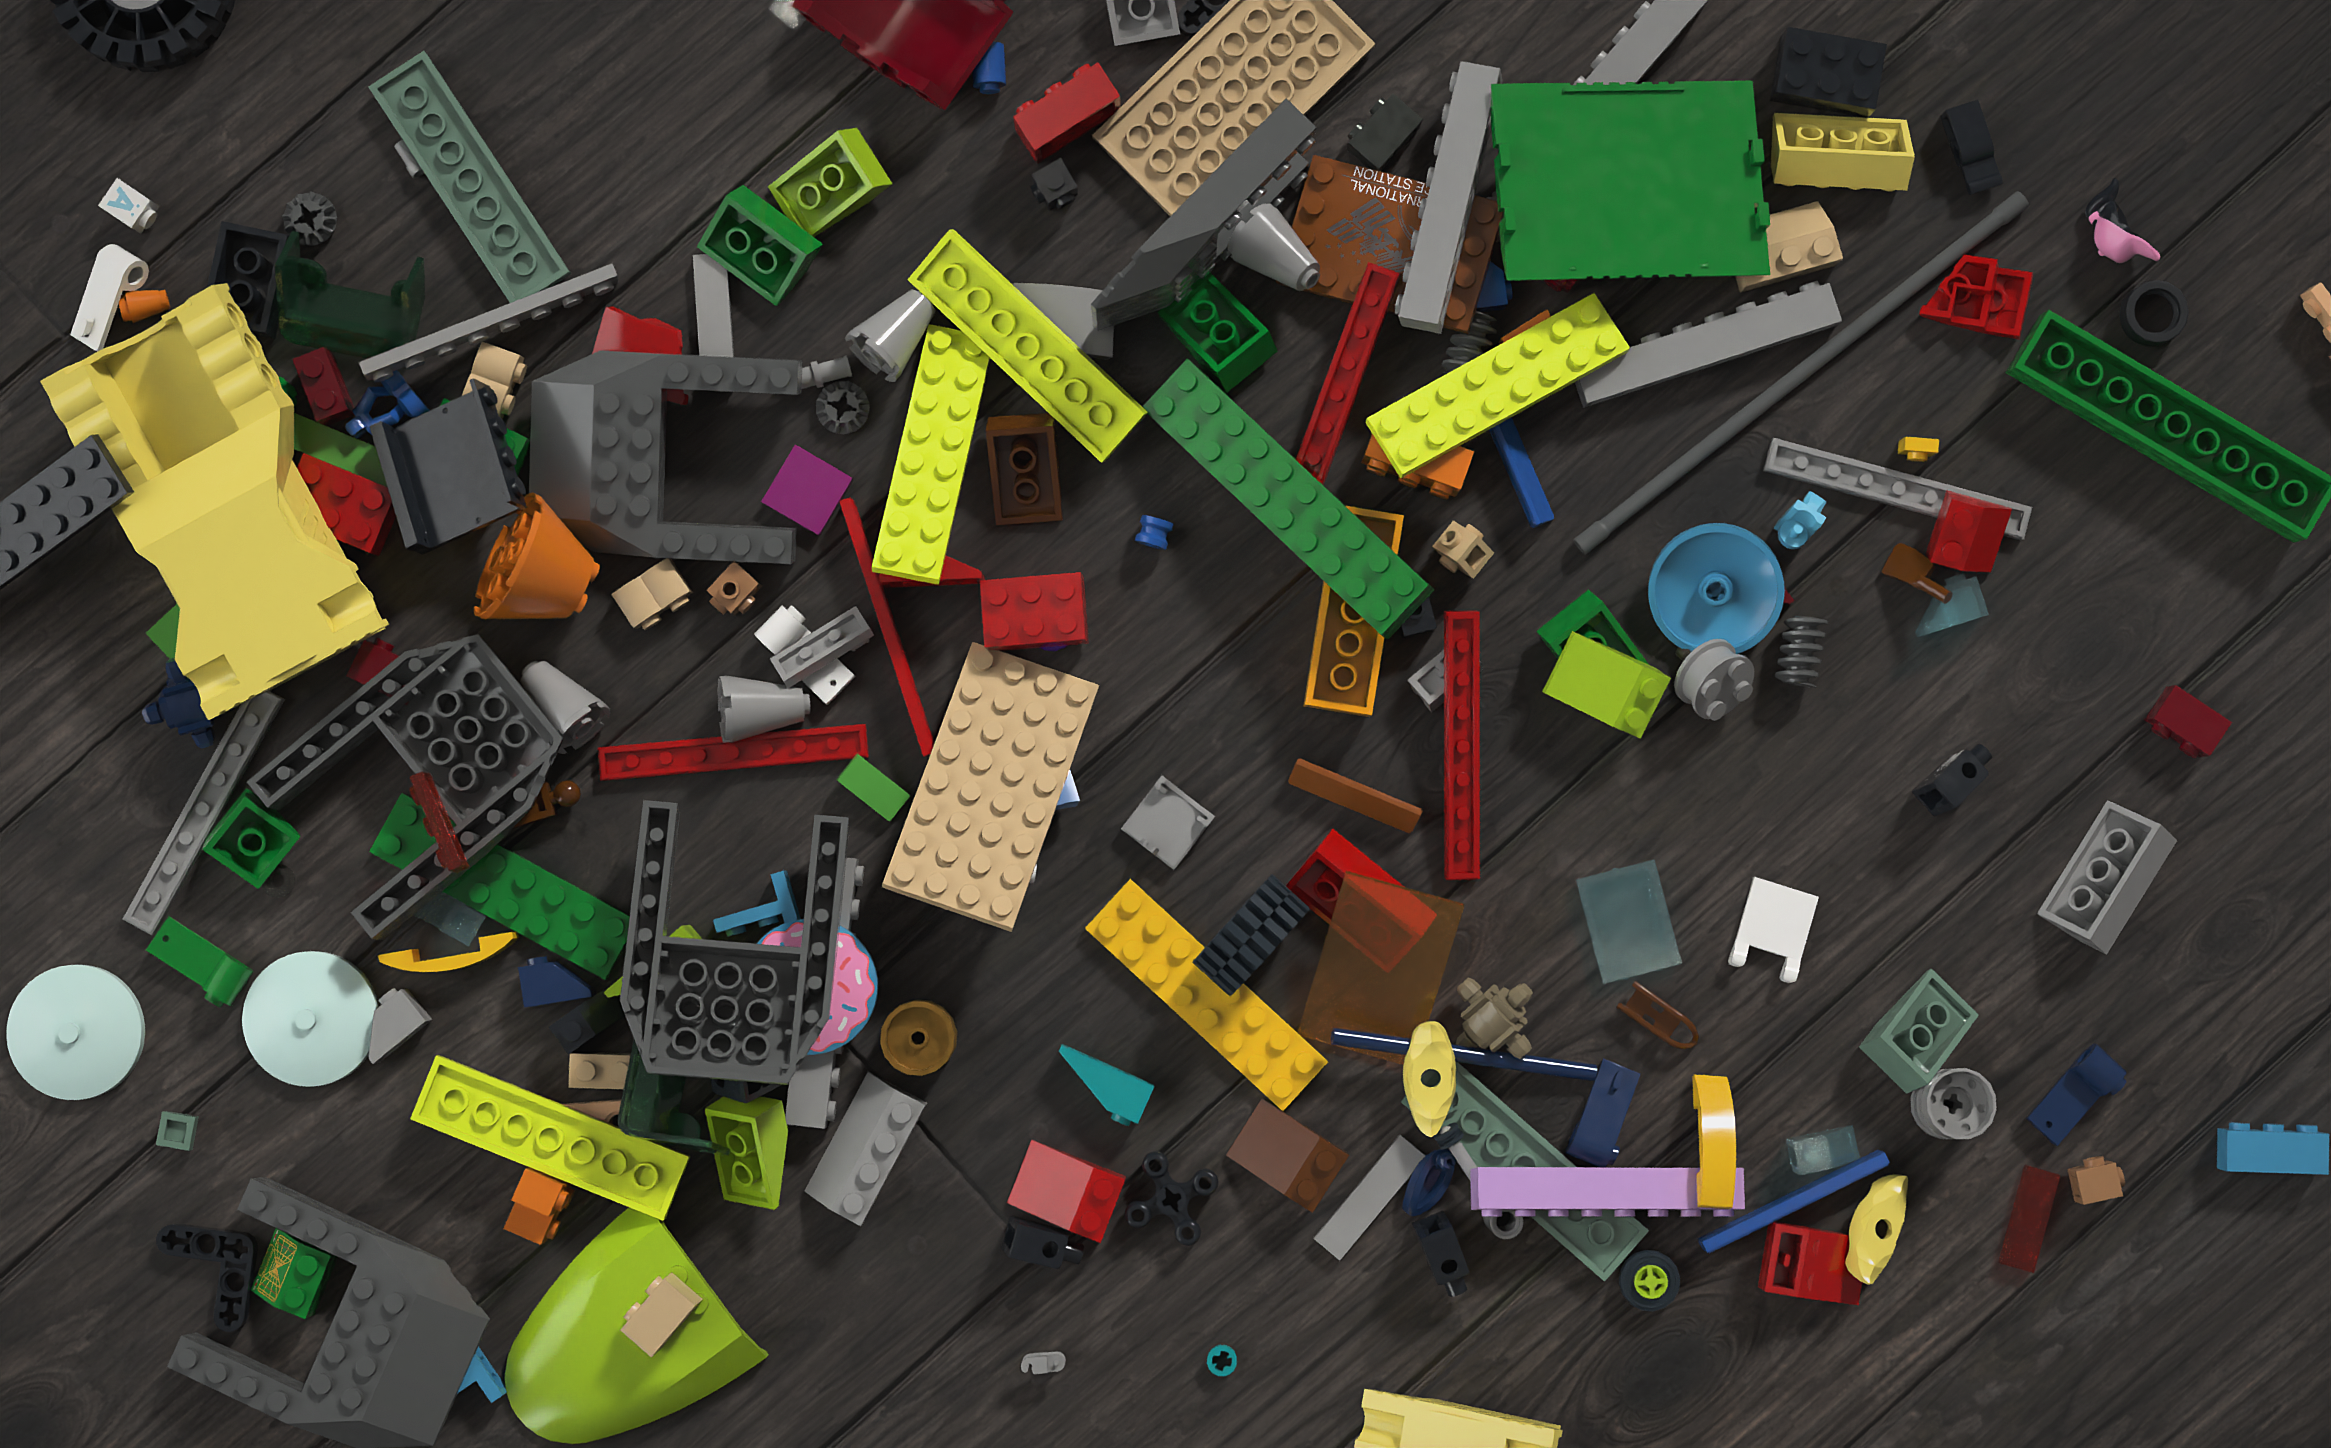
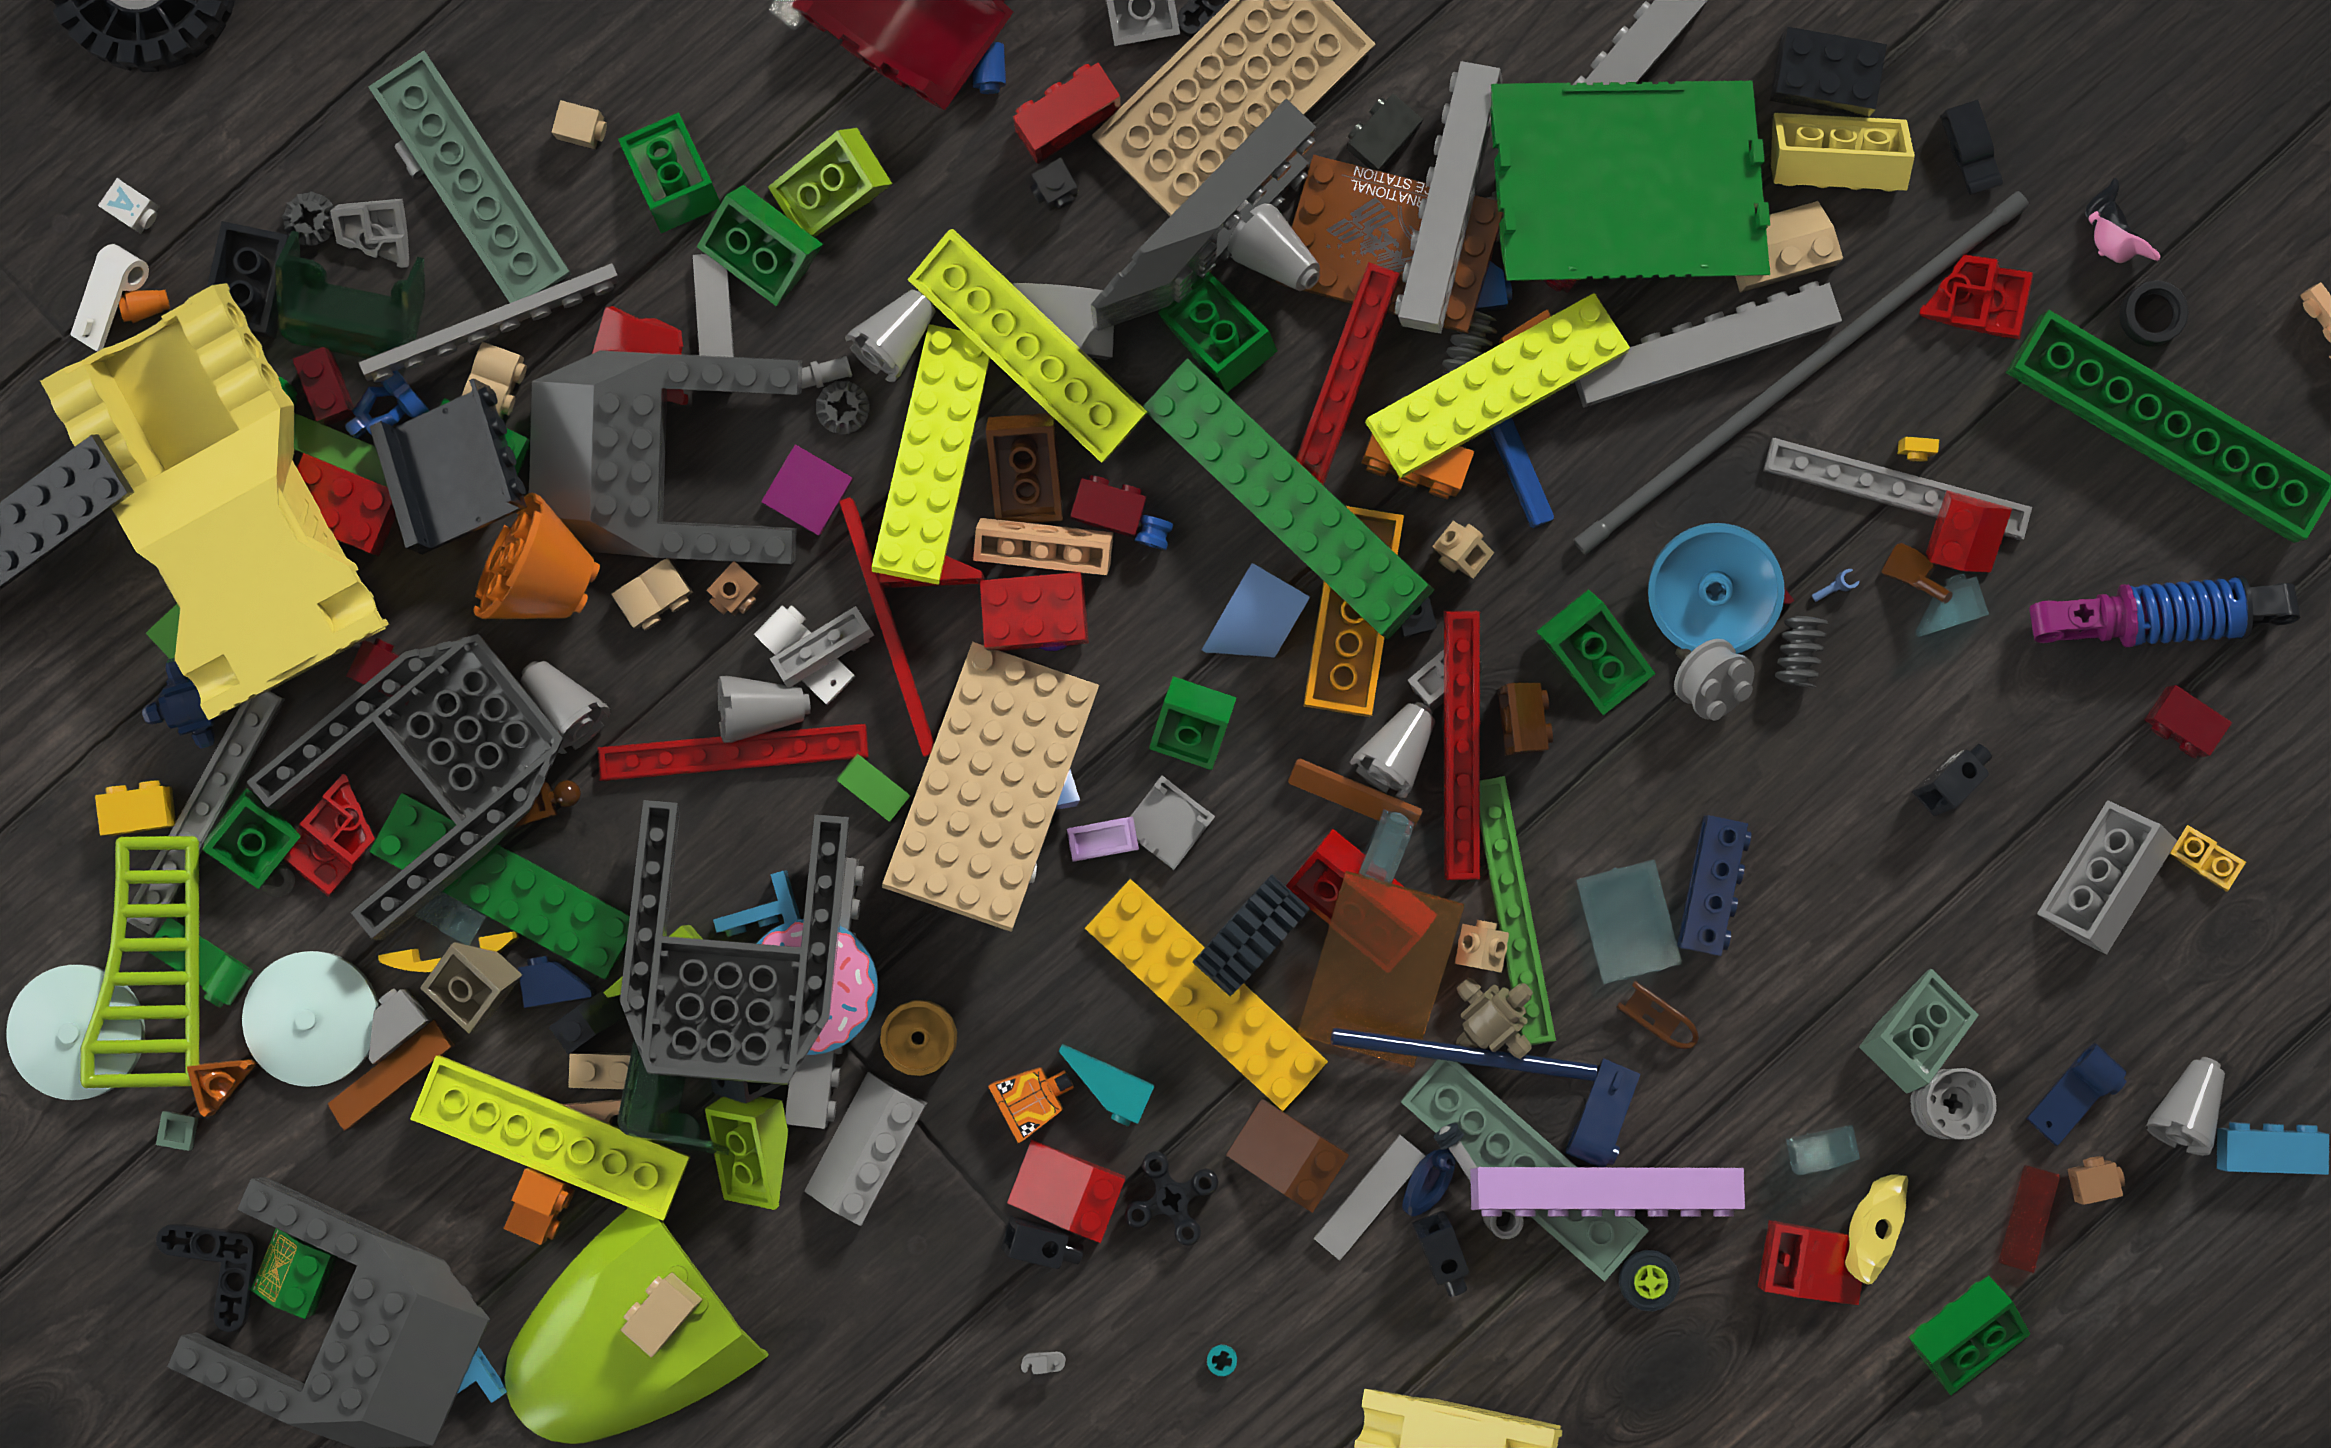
clear red plate [409,771,470,873] -> none
light yellow piece [1403,1021,1456,1137] -> none
lime slope [1542,631,1671,739] -> none
yellow slope [1692,1075,1736,1209] -> none
blue tile [1697,1150,1890,1253] -> none
white flag [1728,877,1819,983] -> none
medium azure hips [1774,491,1826,549] -> none
none -> lime bar [80,836,199,1088]
none -> yellow brick [95,780,176,836]
none -> orange slope [187,1059,257,1117]
none -> red slope [282,774,375,897]
none -> dark orange slope [328,1020,455,1131]
none -> light grey slope [330,199,409,268]
none -> dark tan slope [420,942,522,1034]
none -> tan brick [552,100,607,150]
none -> green slope [618,112,721,233]
none -> light nougat brick [973,518,1113,575]
none -> torso [988,1067,1074,1143]
none -> lavender tile [1067,817,1139,862]
none -> dark red brick [1070,475,1146,538]
none -> green slope [1149,676,1236,770]
none -> medium blue slope [1202,563,1310,658]
none -> light grey cone [1350,702,1435,798]
none -> clear light blue slope [1359,809,1415,887]
none -> tan brick [1455,920,1509,973]
none -> bright green tile [1480,776,1556,1045]
none -> reddish brown slope [1497,683,1553,756]
none -> dark blue brick [1677,815,1751,956]
none -> medium blue hand [1811,569,1860,602]
none -> green slope [1908,1275,2031,1396]
none -> piece [2029,575,2301,647]
none -> light grey cone [2146,1057,2225,1156]
none -> yellow slope [2169,825,2246,892]

